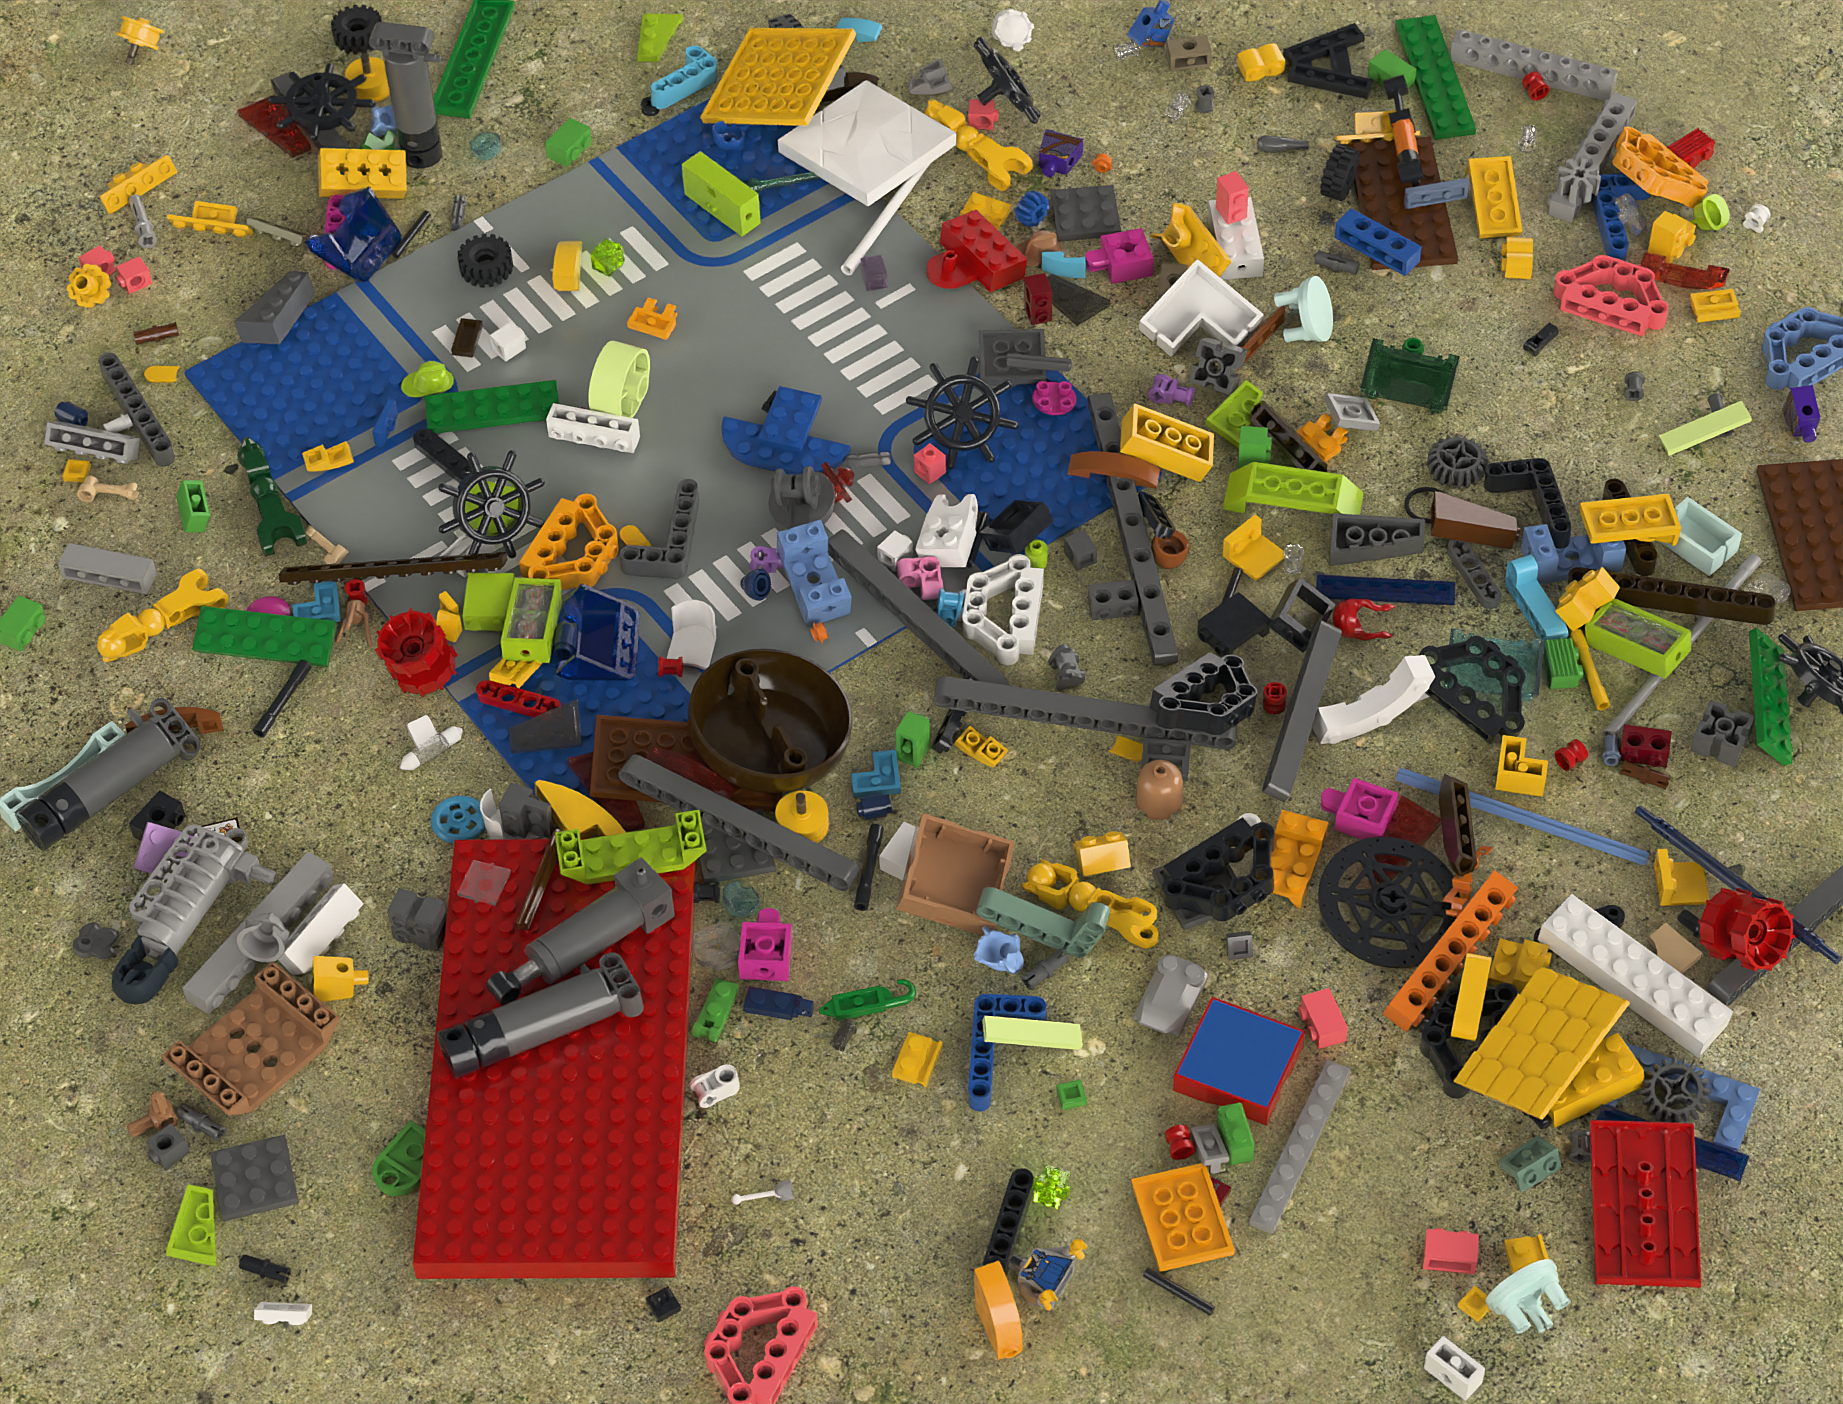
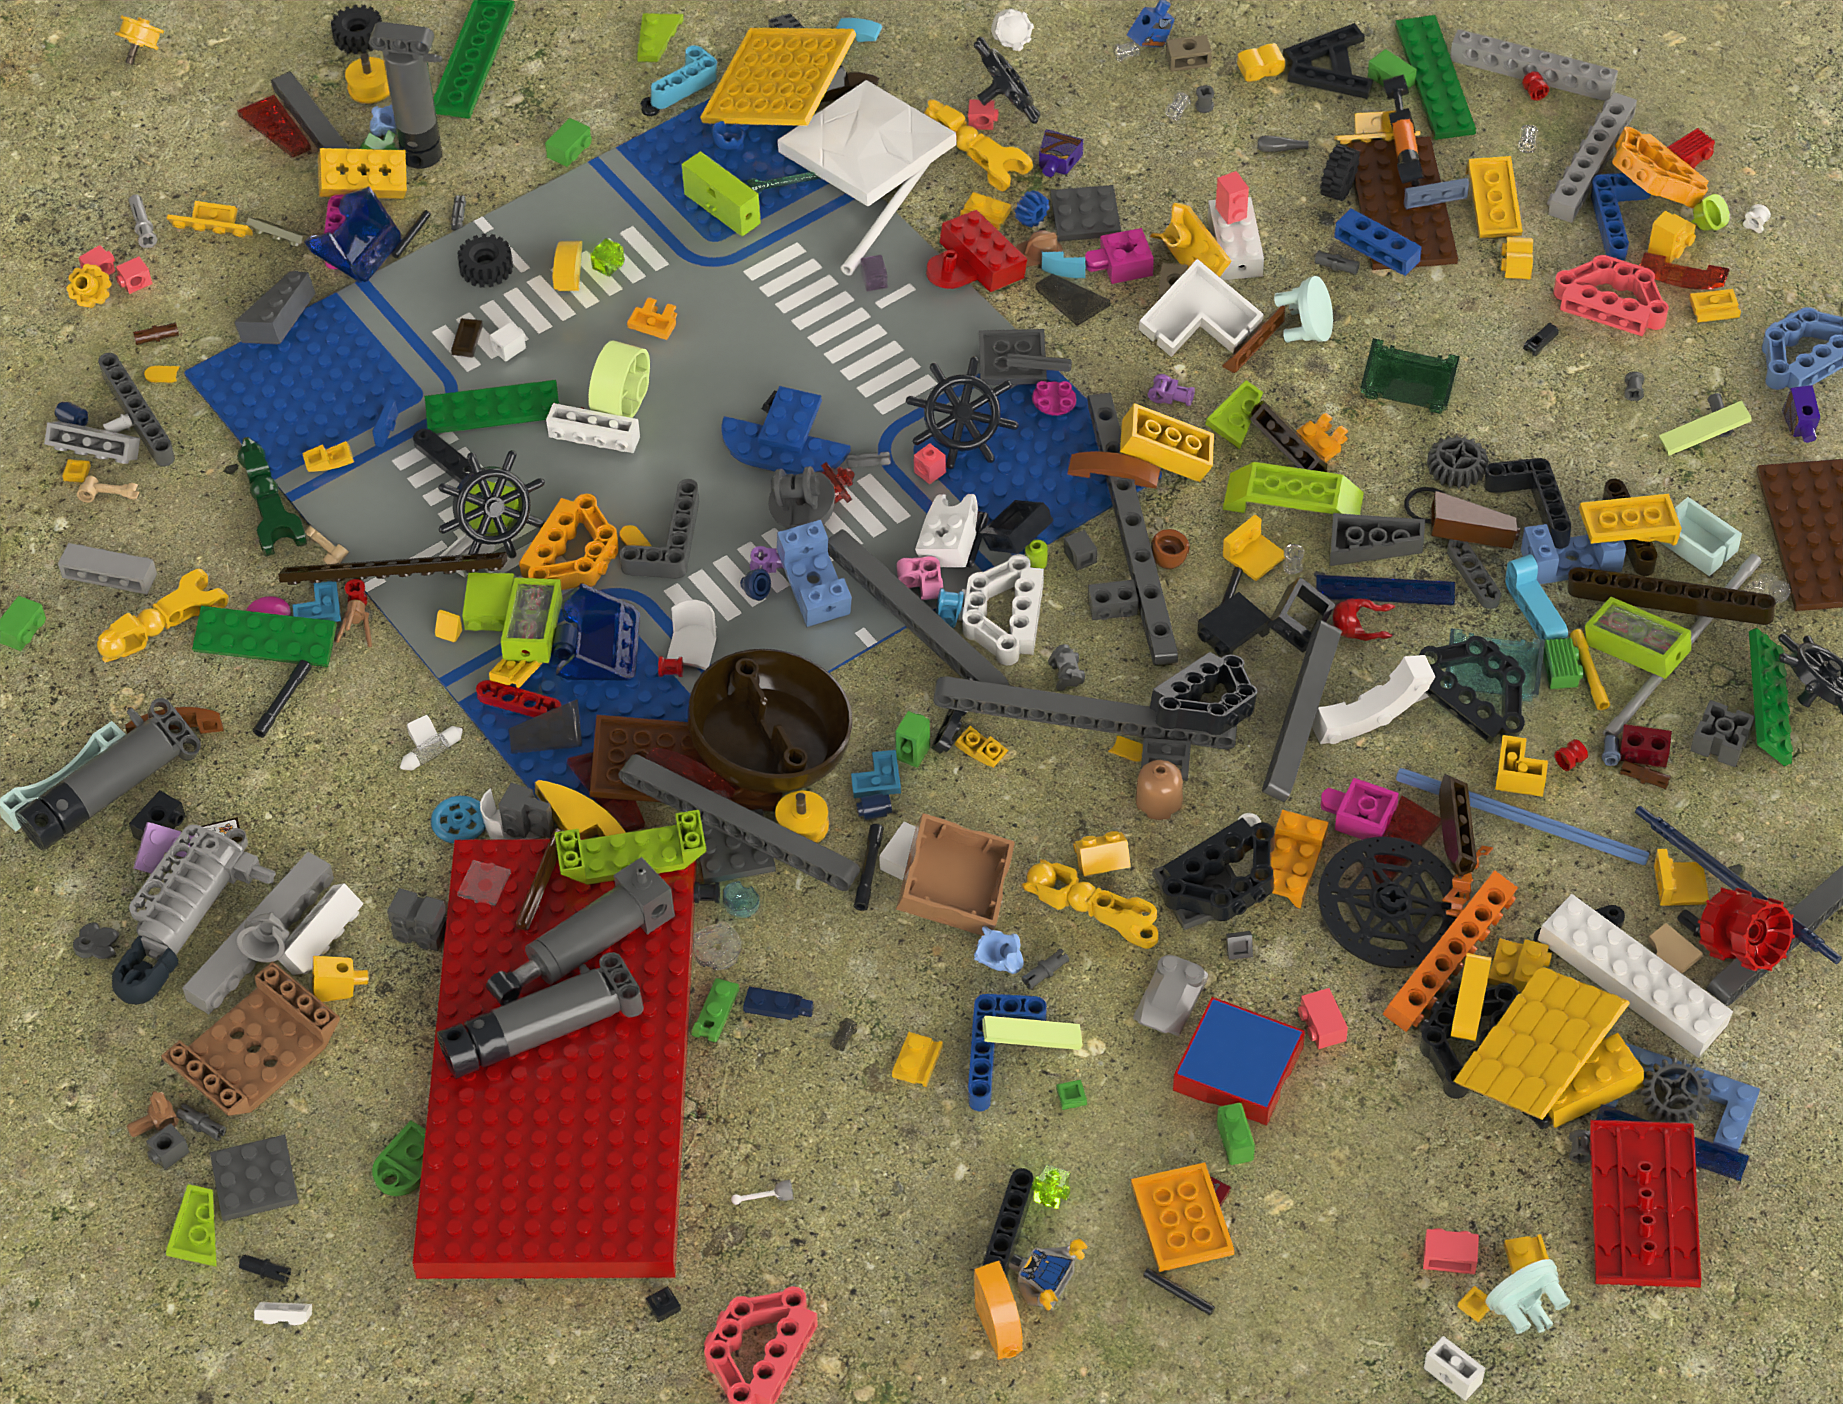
yellow bracket [99,155,177,214] -> none
bright green brick [176,480,211,533] -> none
black piece [268,63,375,141] -> none
red piece [374,608,458,697] -> none
lime piece [401,361,454,398] -> none
yellow tile [439,591,460,616] -> none
clear light blue hair [470,132,502,160] -> none
white piece [689,1064,740,1108] -> none
dark pink brick [738,908,793,981] -> none
orange plate [810,621,829,644] -> none
green plate [819,979,916,1021] -> none
white brick [877,531,913,572] -> none
light grey brick [909,58,953,95] -> none
sand green beam [976,887,1110,958] -> none
dark red brick [1024,273,1052,325] -> none
orange plate [1092,153,1112,173] -> none
black plate [1138,491,1176,539] -> none
red wheel [1164,1125,1195,1160] -> none
dark grey brick [1188,337,1248,395] -> none
light grey plate [1190,1124,1229,1174] -> none
bright green brick [1238,426,1272,469] -> none
light grey plate [1249,1060,1351,1234] -> none
red wheel [1262,682,1287,715] -> none
light grey plate [1324,393,1380,431] -> none
green plate [1402,338,1424,358] -> none
sand green bracket [1498,1135,1562,1192] -> none
yellow brick [1555,567,1620,631] -> none
light grey gear [1556,158,1601,203] -> none
clear plate [1615,193,1647,237] -> none

